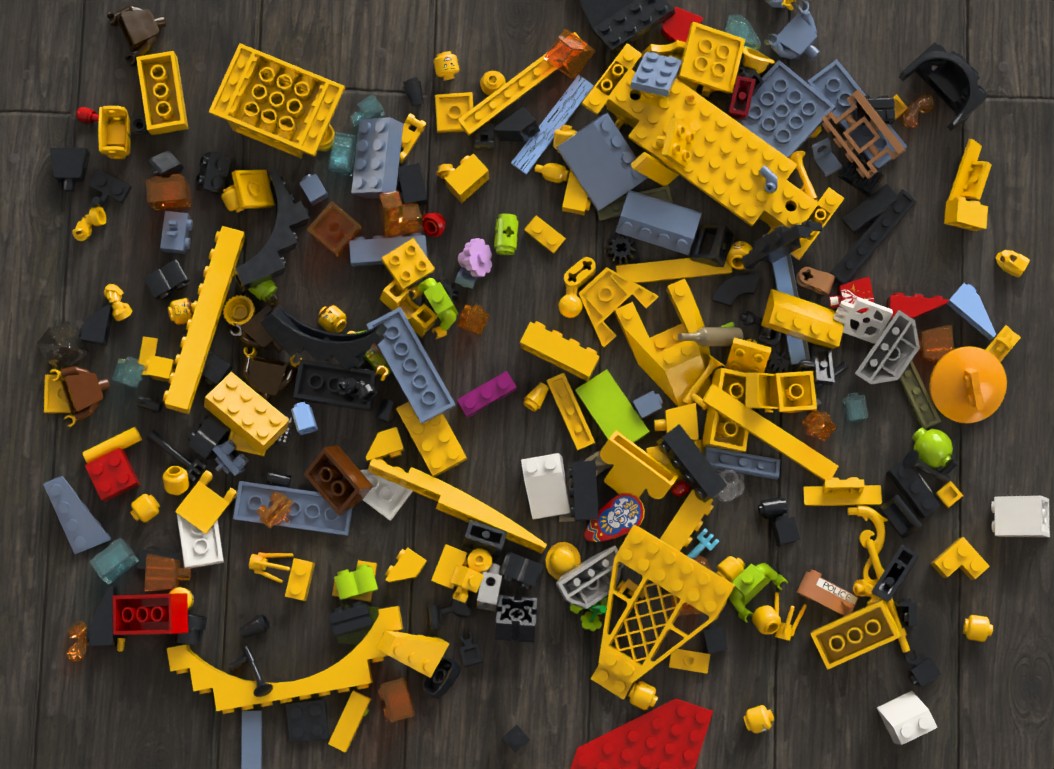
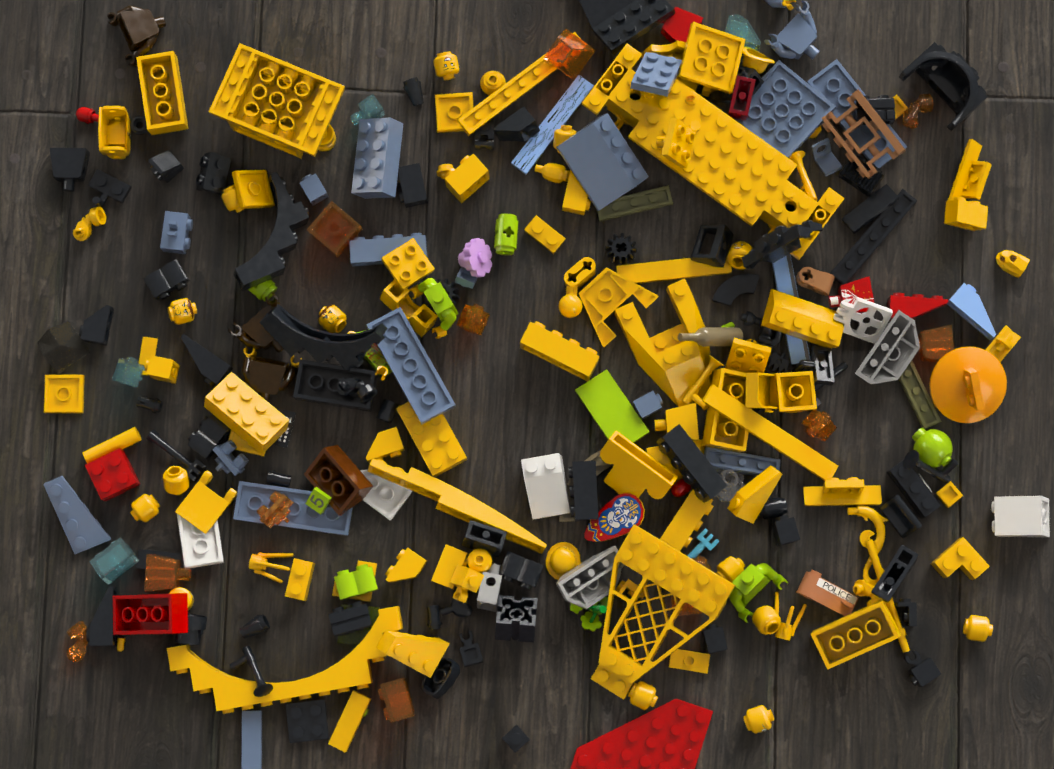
reddish brown torso [50,366,110,427] -> none
yellow arm [104,284,132,321] -> none
clear orange brick [146,174,192,211] -> none
yellow brick [163,226,245,414] -> none
yellow hat [223,295,255,327] -> none
light blue brick [291,402,318,435] -> none
clear light blue brick [328,132,358,176] -> none
clear orange brick [379,191,423,238] -> none
yellow plate [399,113,427,164] -> none
red cone [421,212,446,237] -> none
magenta arch [457,371,517,419] -> none
yellow cone [523,382,549,412] -> none
yellow plate [546,373,595,451] -> none
sand blue slope [616,190,702,255] -> none
yellow tile [631,152,679,186] -> none
sand blue arm [758,165,778,193] -> none
clear light blue brick [843,393,868,422] -> none
white slope [877,691,938,745] -> none
none -> lime tile [305,487,332,515]
none -> yellow slope [727,465,783,524]

